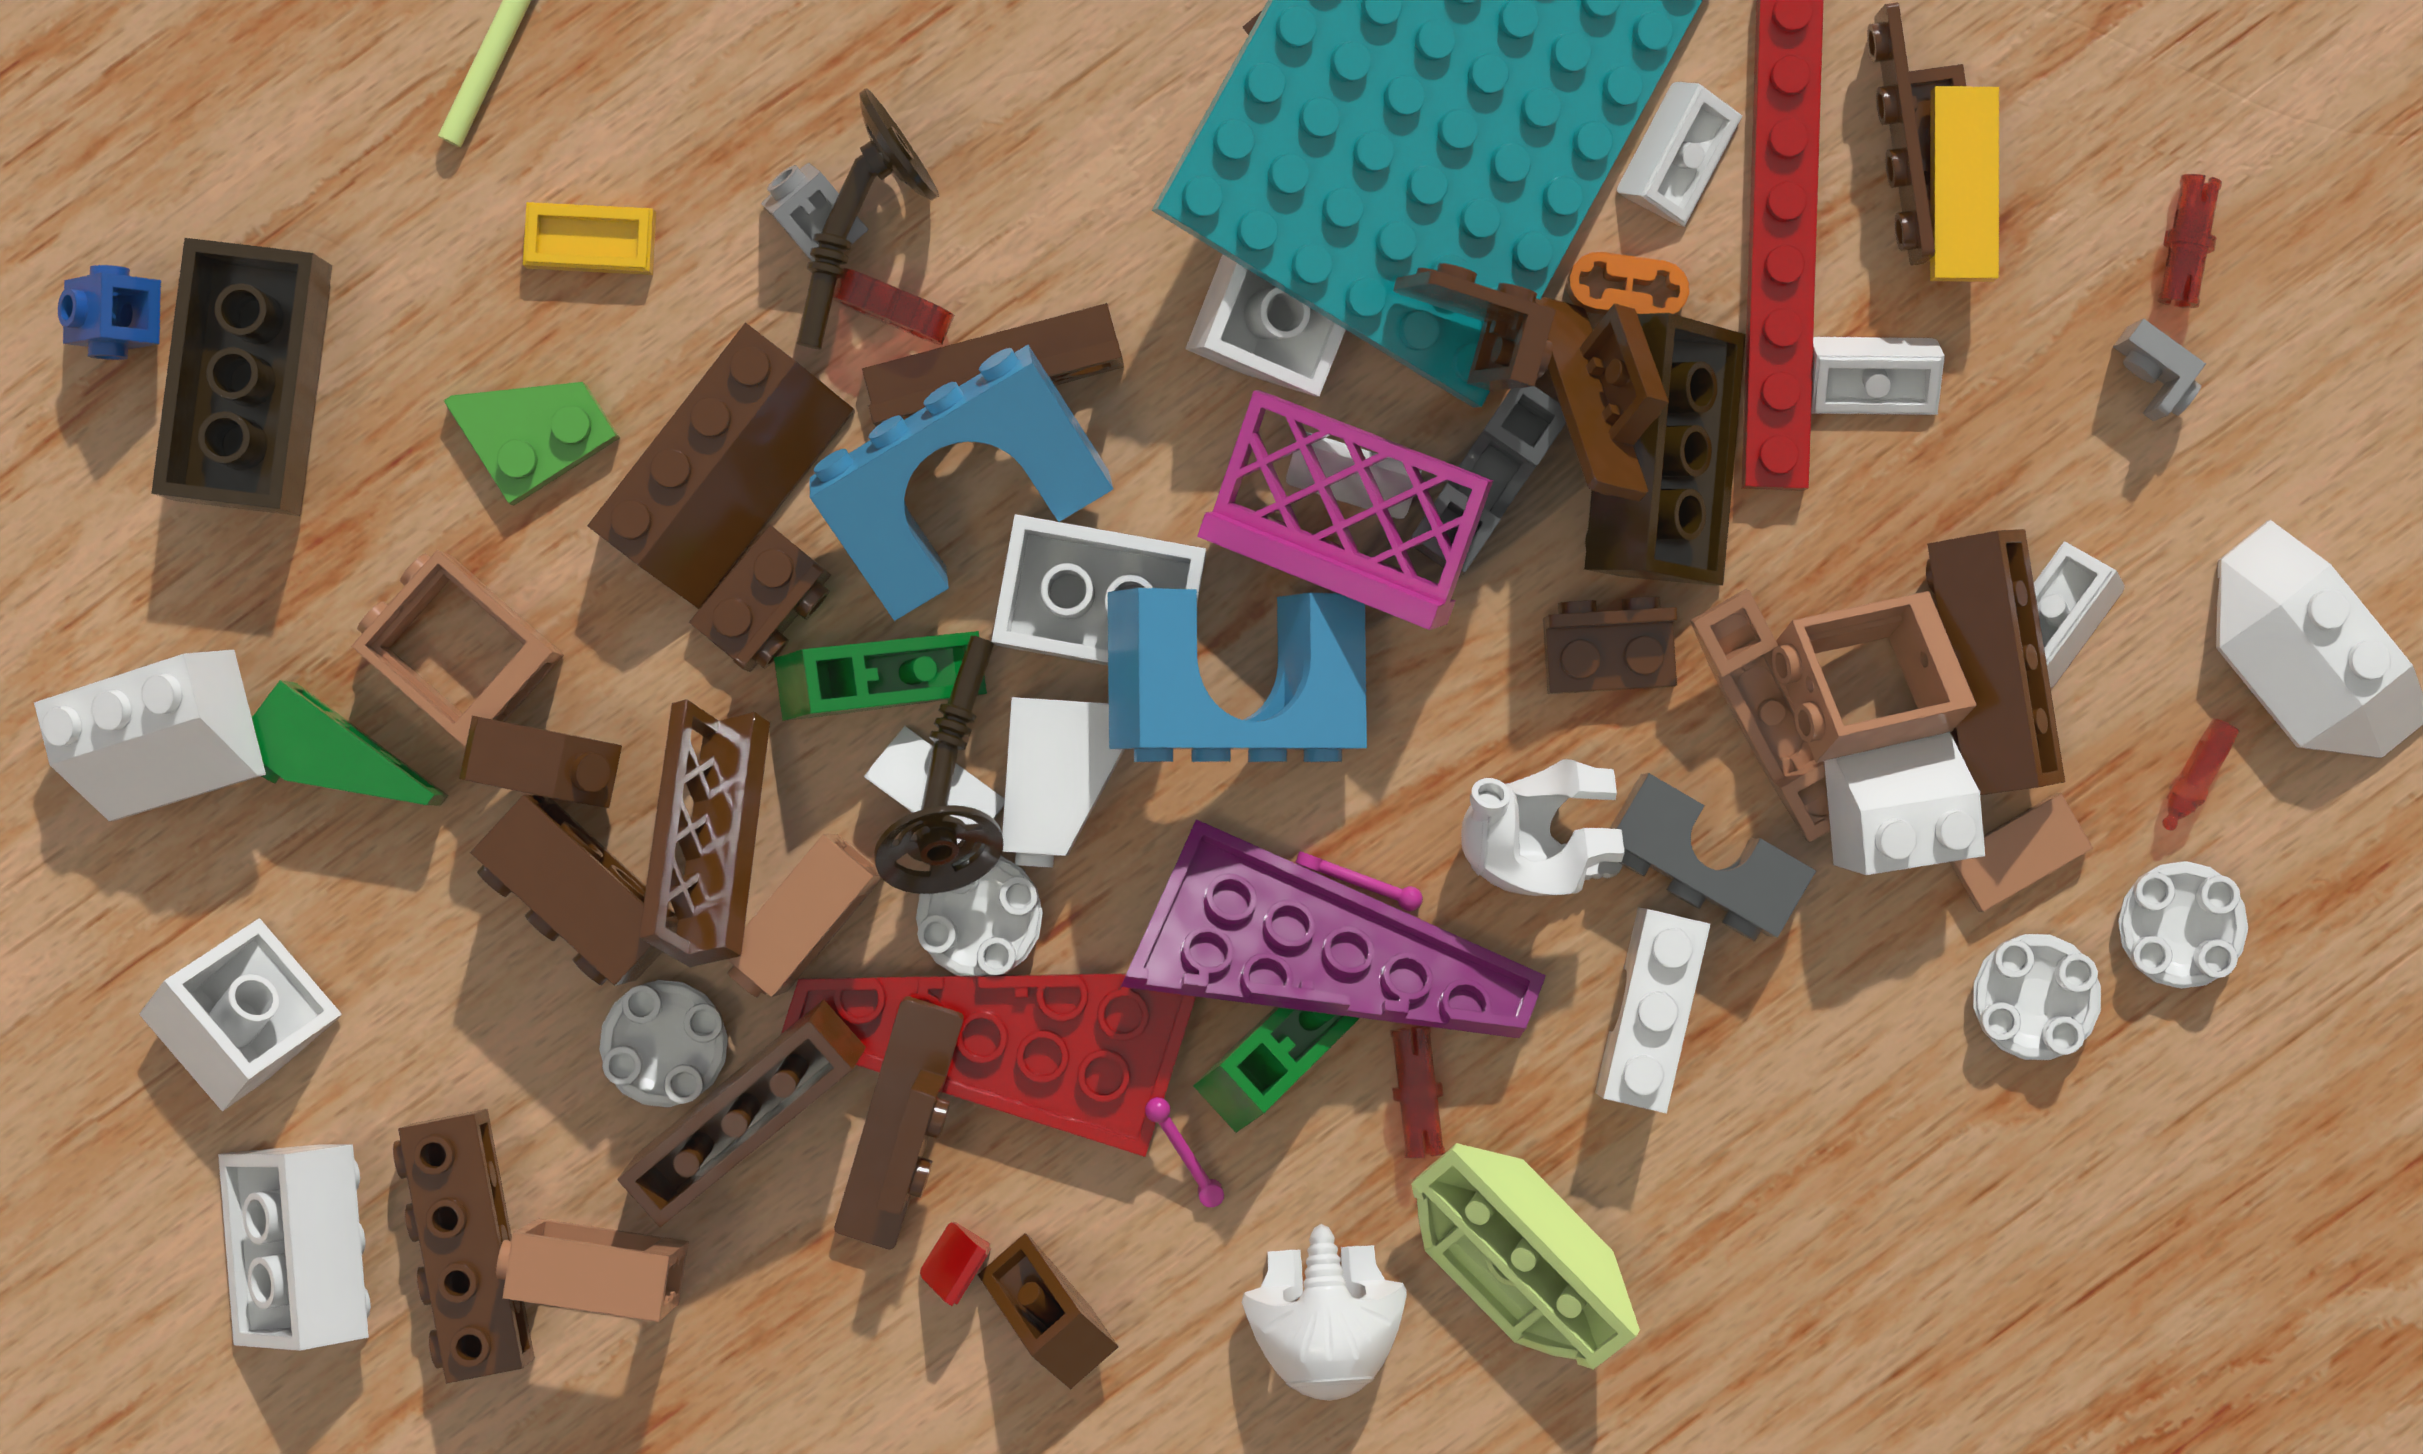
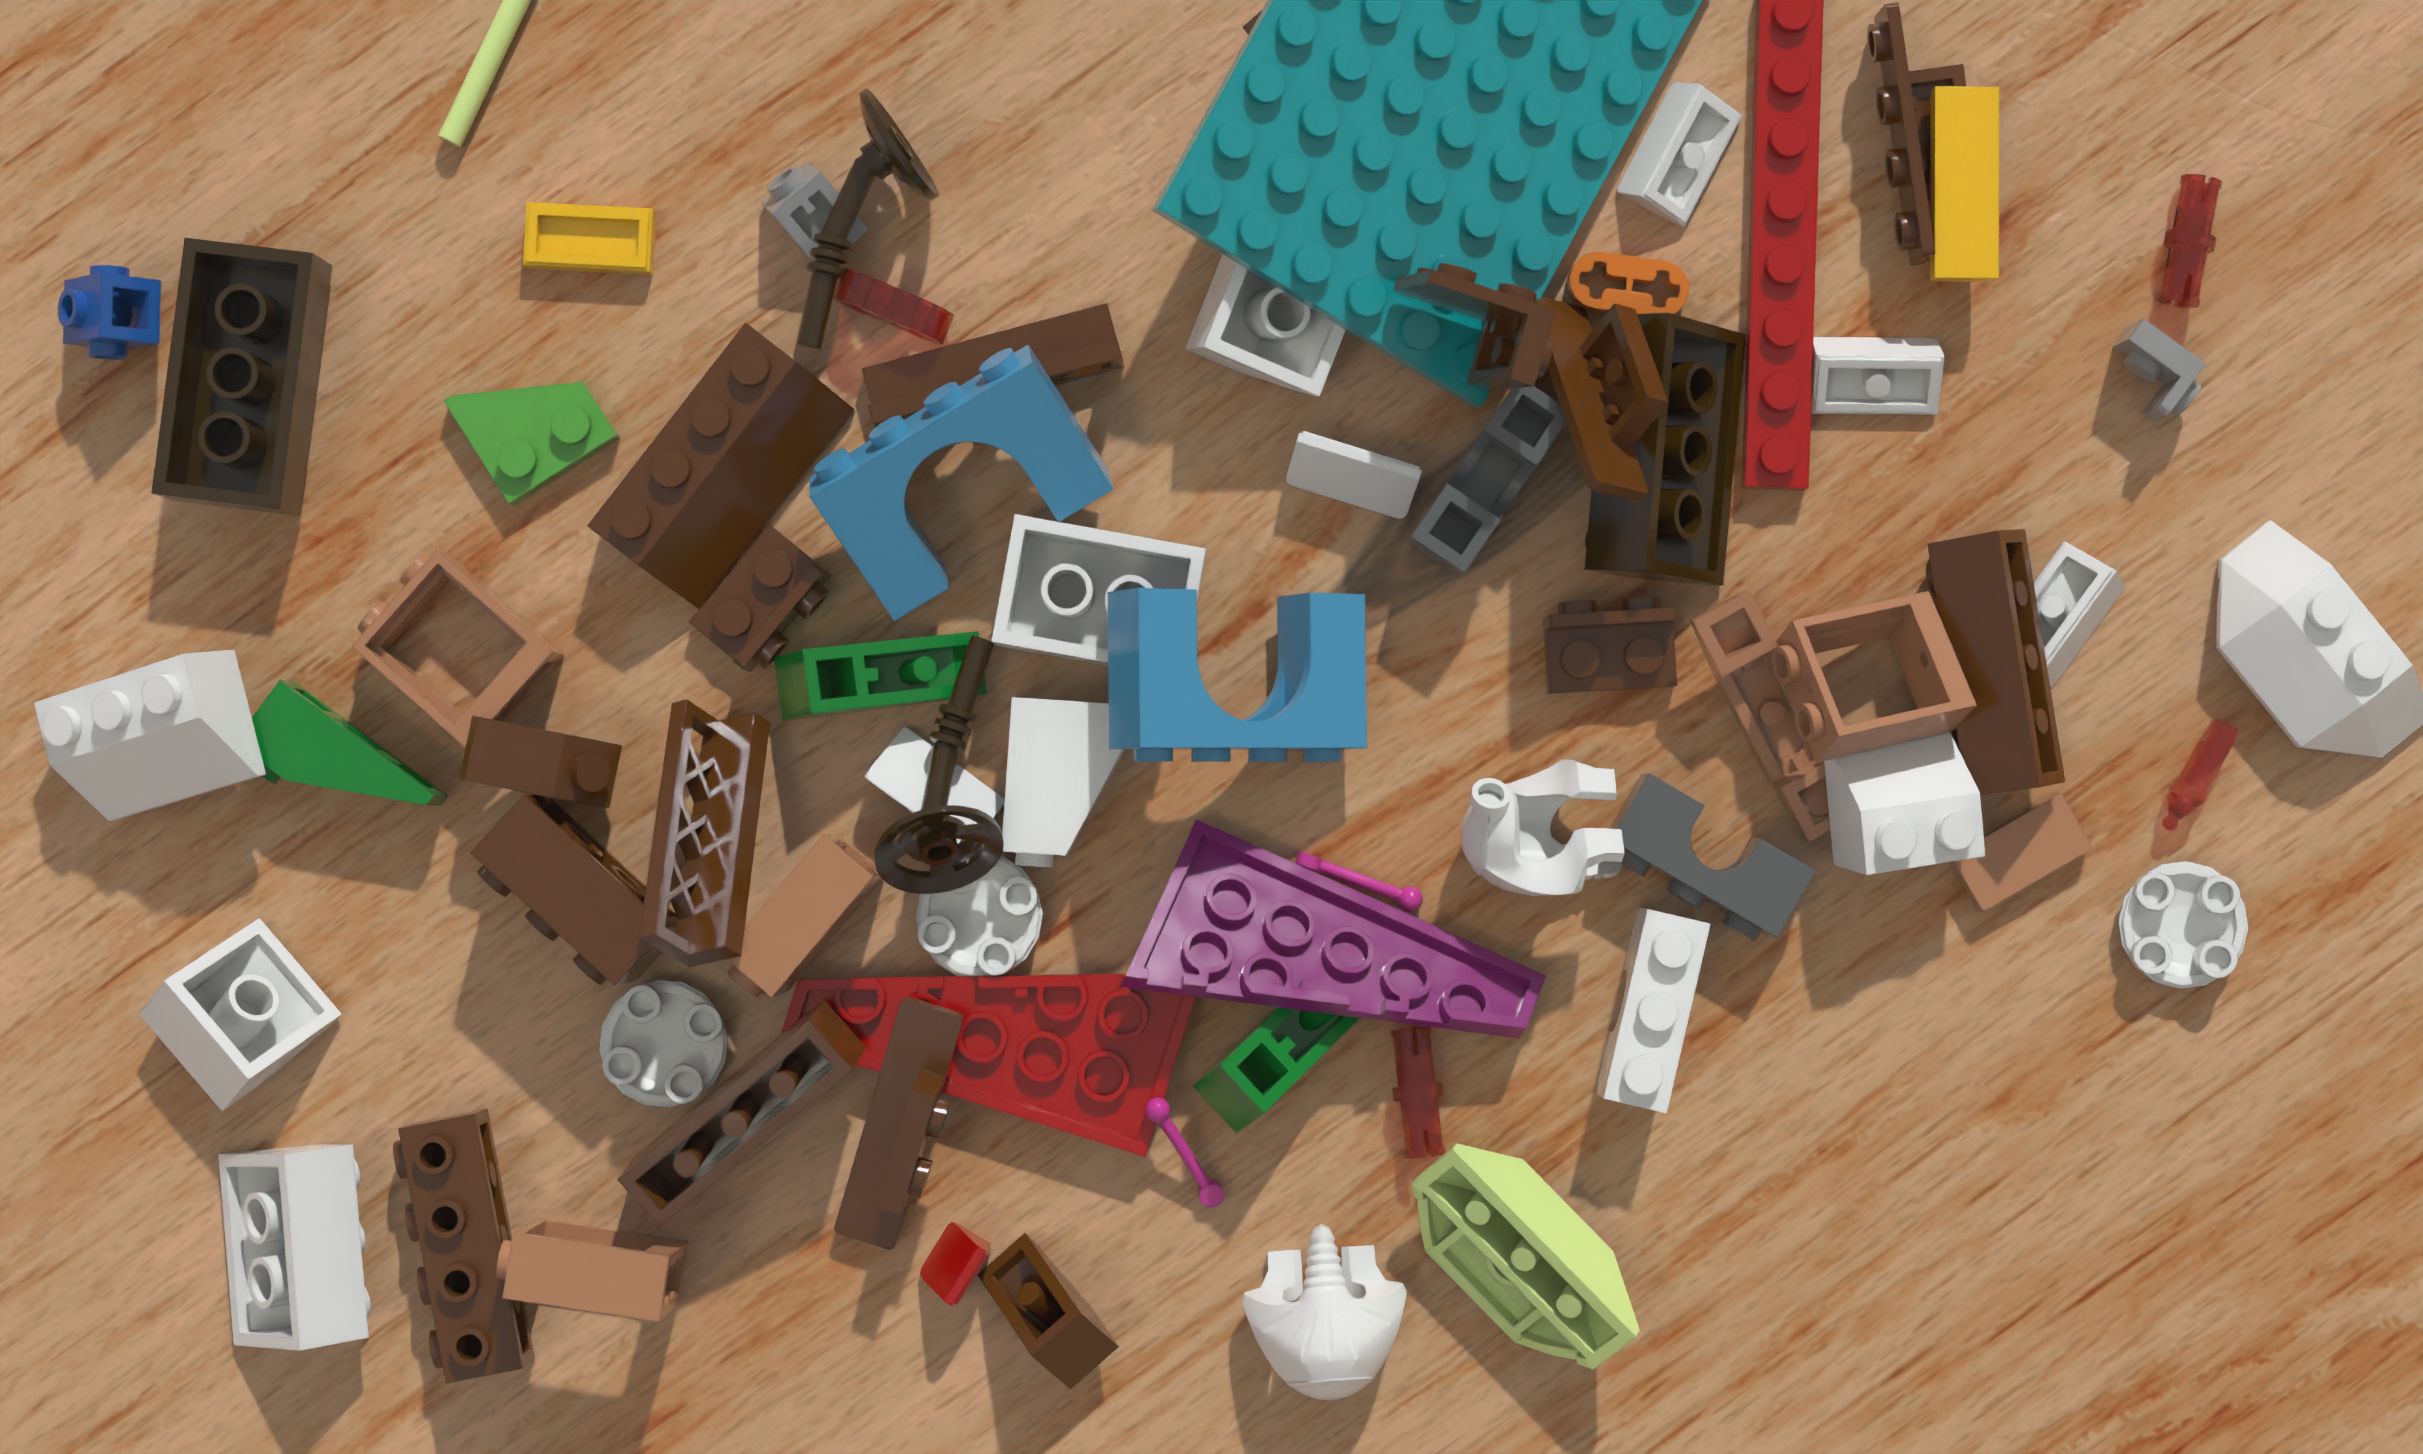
dark pink fence [1197,390,1493,630] -> none
white dish [1973,934,2101,1060] -> none

